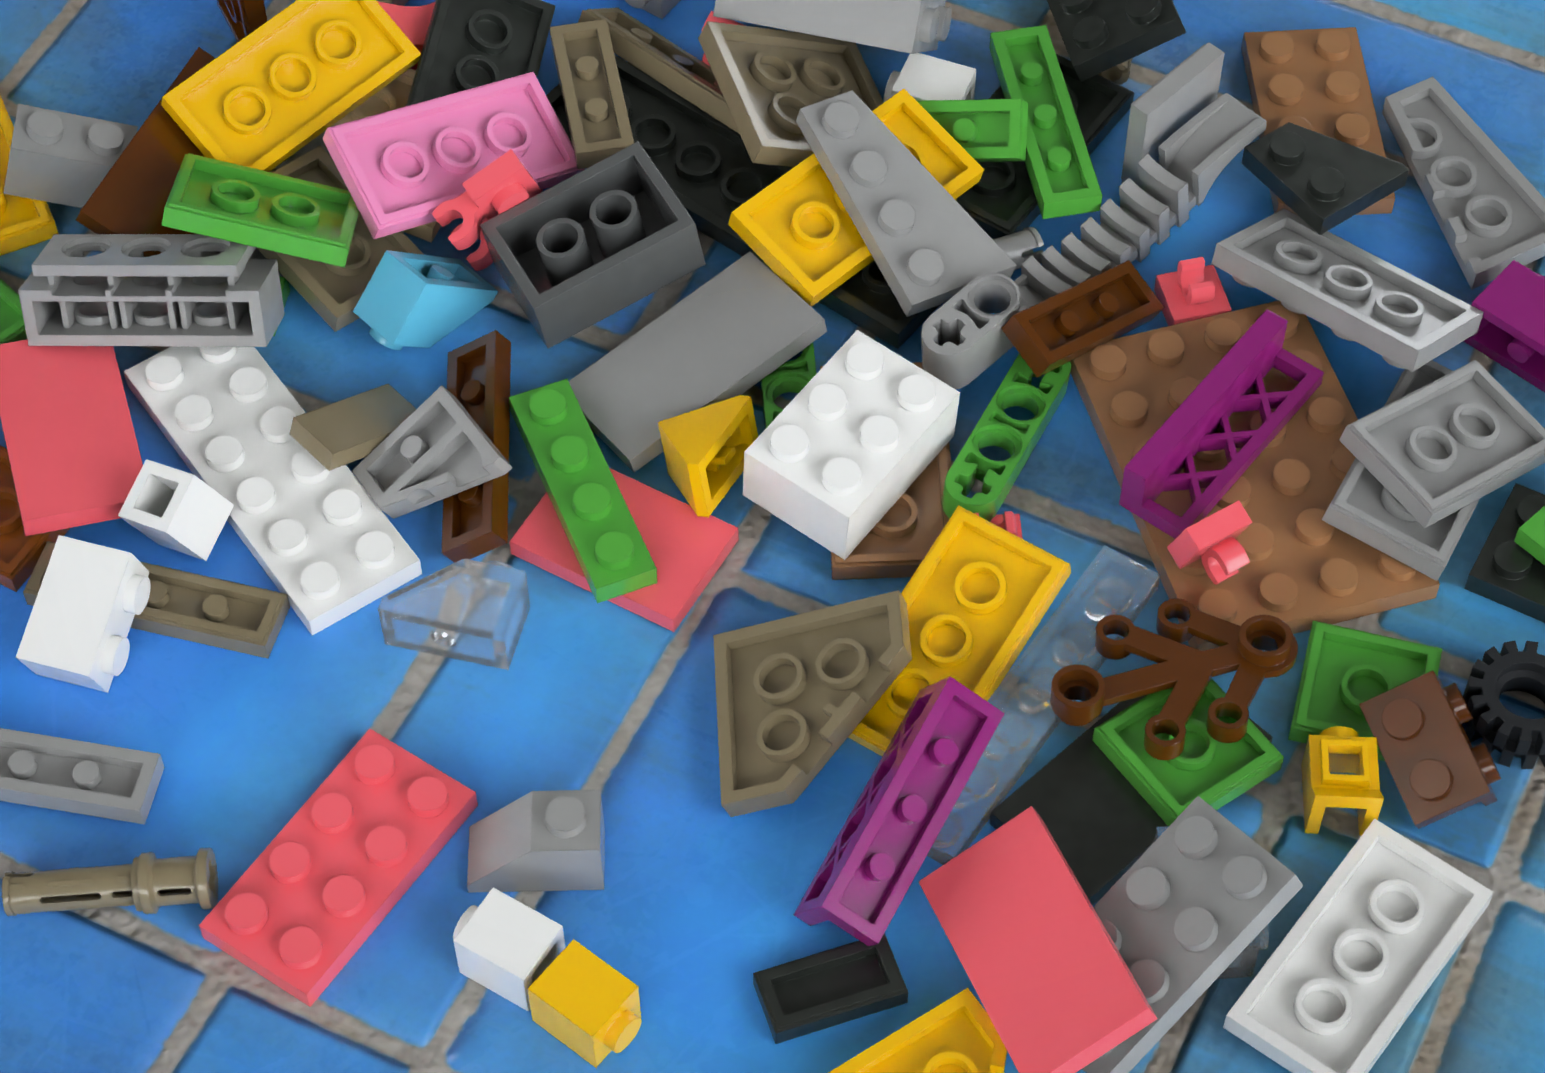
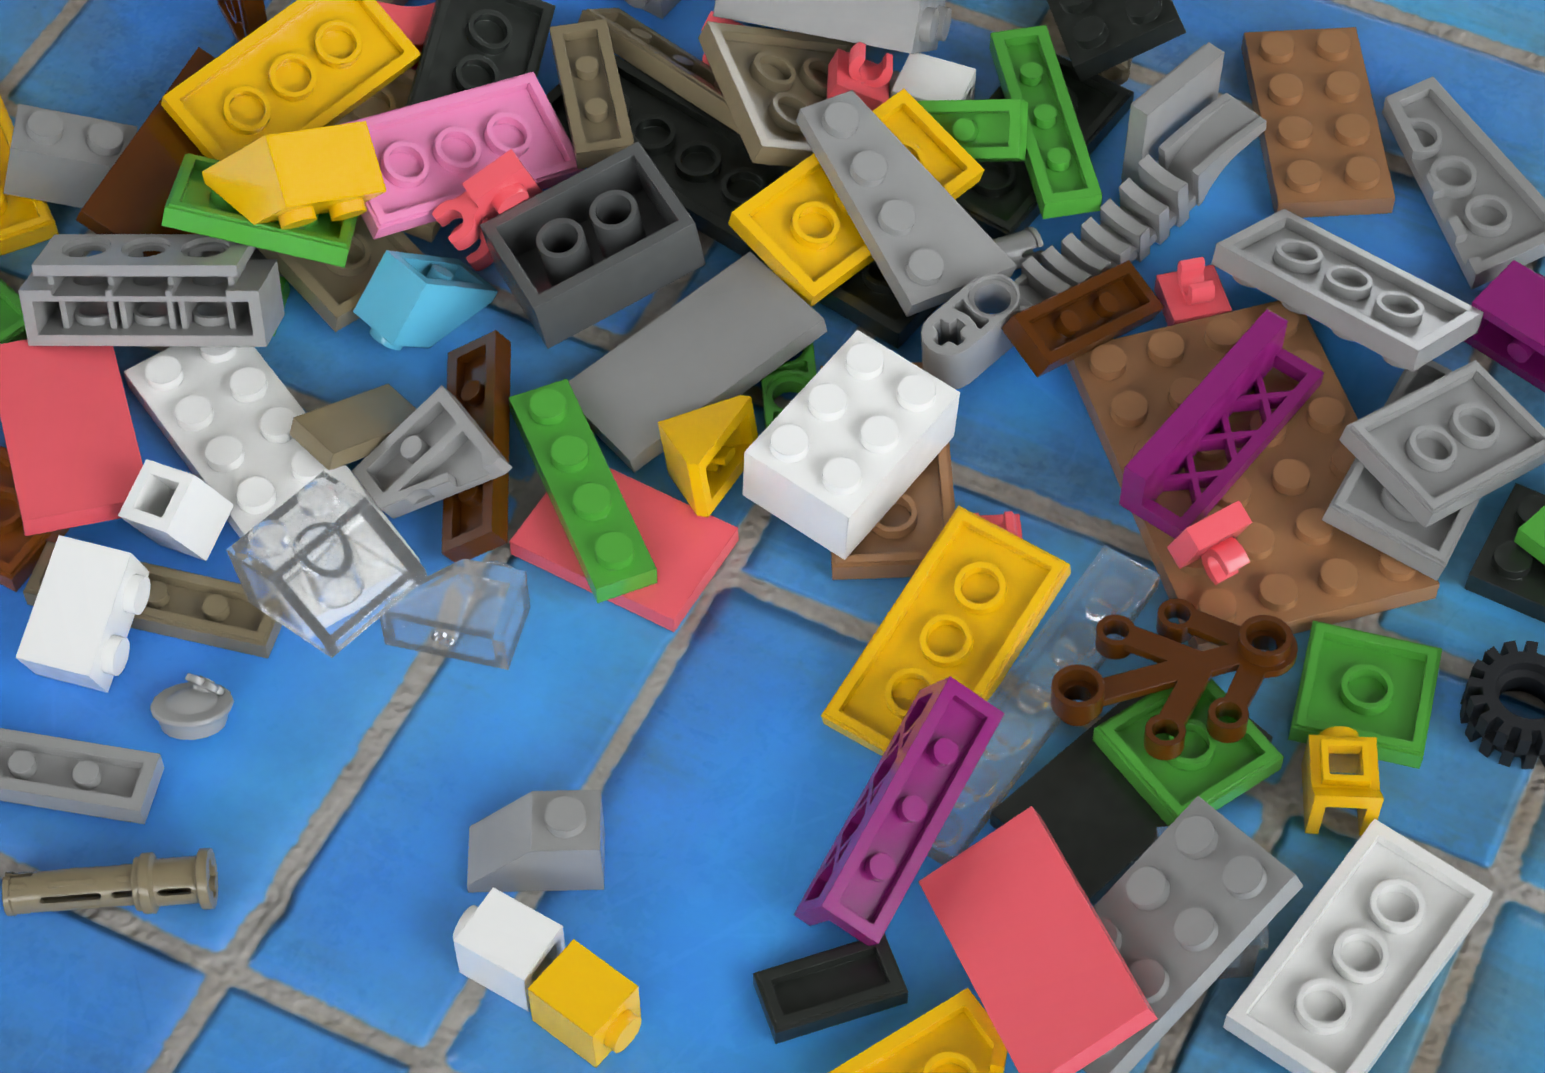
coral plate [199,729,478,1007] -> none
dark tan plate [713,590,912,817] -> none
bright green beam [941,354,1072,522] -> none
pearl dark grey wing [1242,122,1409,235] -> none
reddish brown bracket [1359,670,1501,829] -> none
none -> light grey hat [150,673,234,740]
none -> yellow slope [202,121,387,230]
none -> clear slope [226,471,428,658]
none -> coral tile [827,42,893,111]

